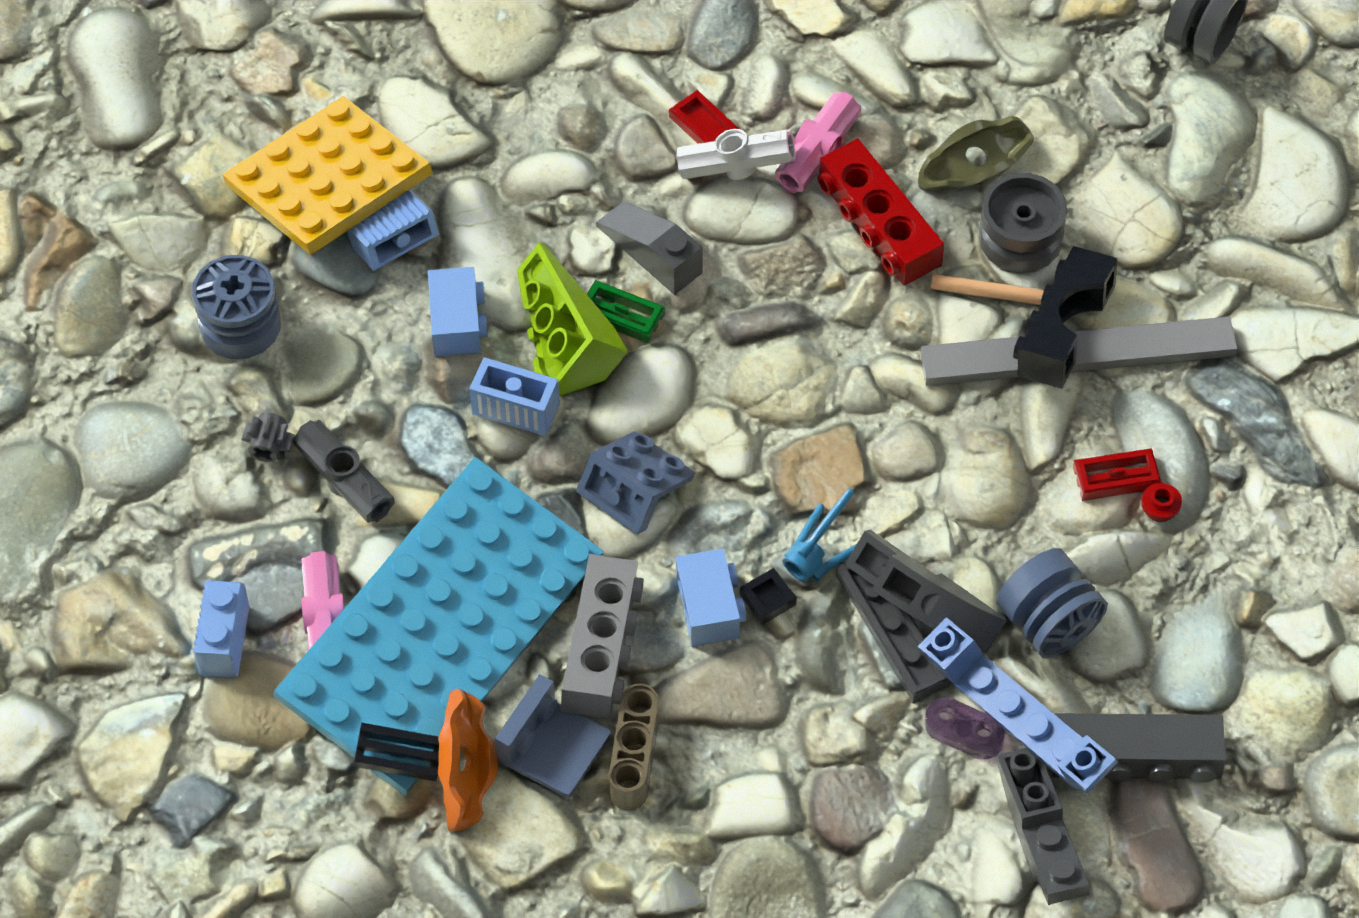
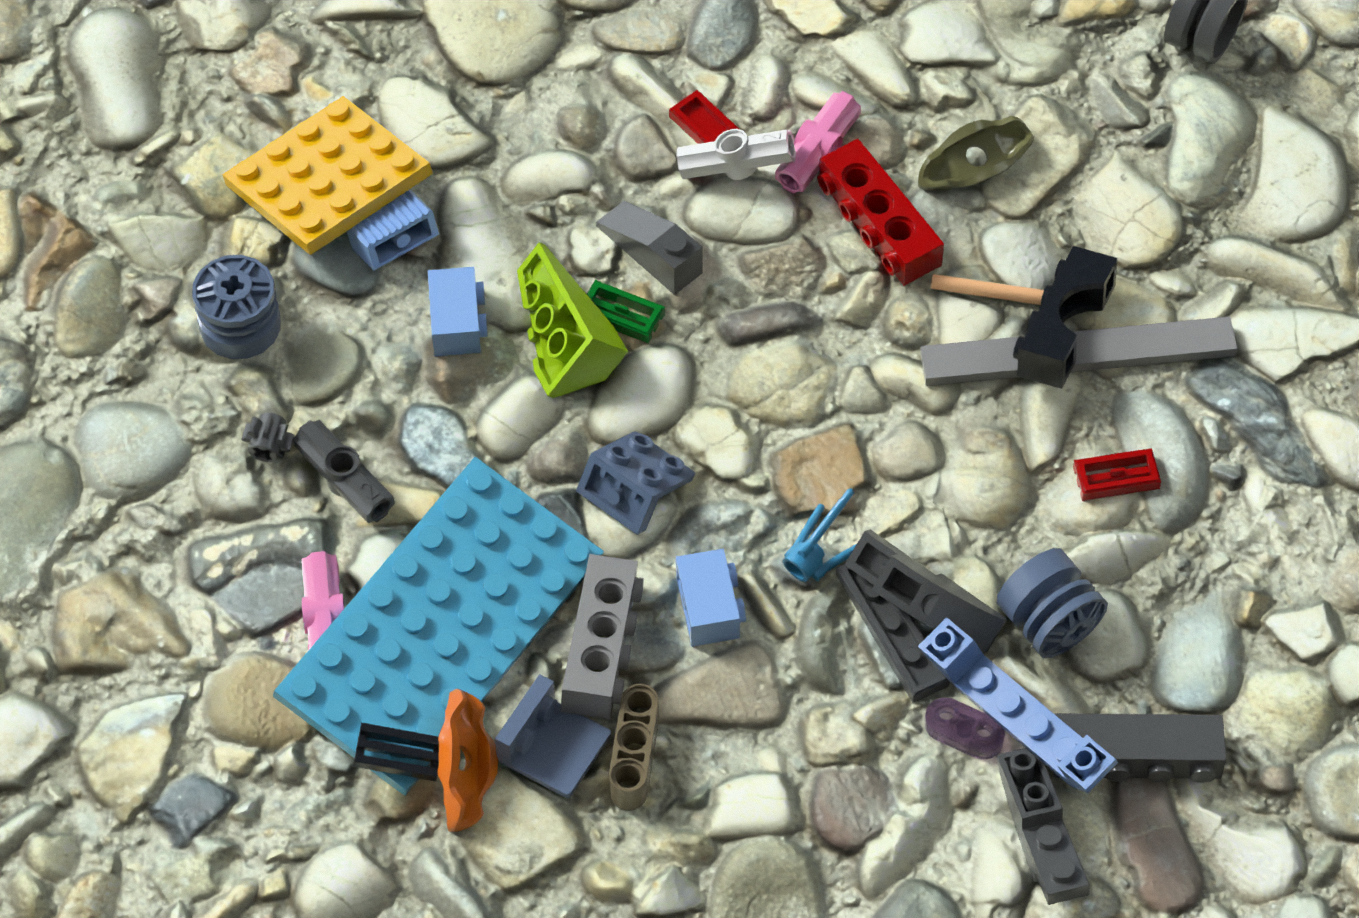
light blue brick [192,580,250,678] -> none
light blue brick [469,357,560,436] -> none
black plate [740,568,797,625] -> none
dark grey wheel [979,173,1067,273] -> none
red plate [1141,483,1182,522] -> none

